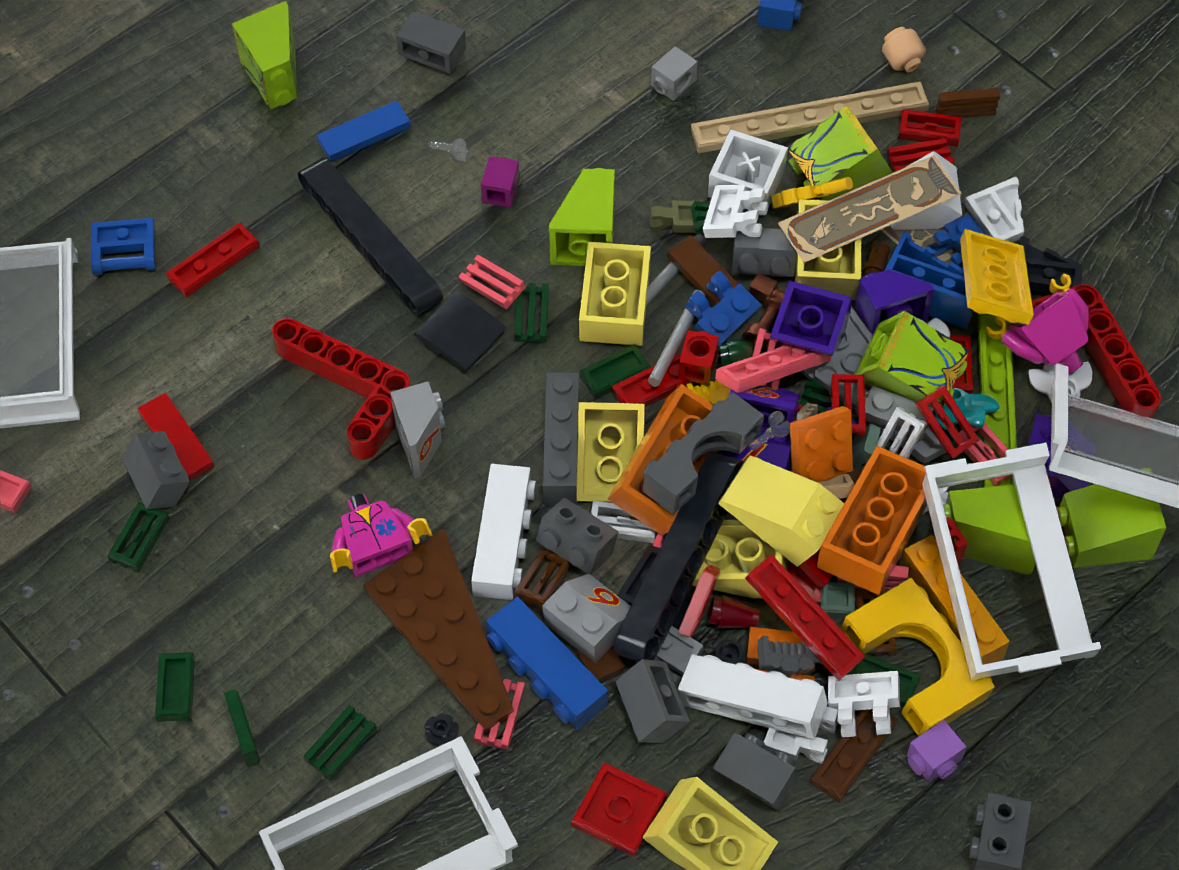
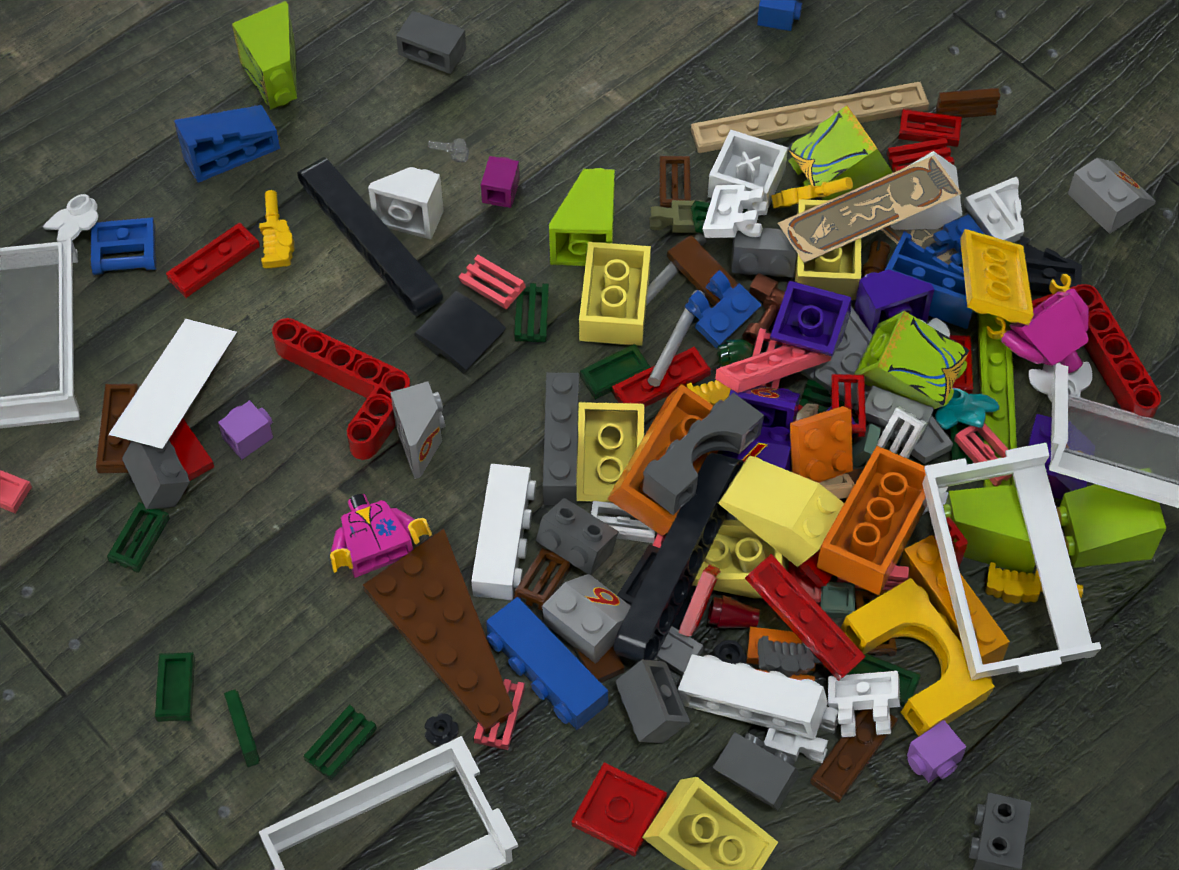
blue tile [317,100,411,162] -> none
light grey brick [651,46,698,101] -> none
red brick [678,330,719,385] -> none
clear hand [749,411,790,452] -> none
light nougat head [882,27,926,73] -> none
red tile [915,385,980,458] -> none
none -> white plate [43,194,98,242]
none -> reddish brown tile [96,384,139,473]
none -> white sticker [109,319,237,449]
none -> blue wedge [174,105,280,183]
none -> medium lavender brick [218,400,273,460]
none -> yellow piece [259,190,295,268]
none -> white slope [368,167,444,240]
none -> reddish brown tile [659,156,691,208]
none -> yellow piece [985,562,1084,604]
none -> light grey slope [1068,158,1156,234]

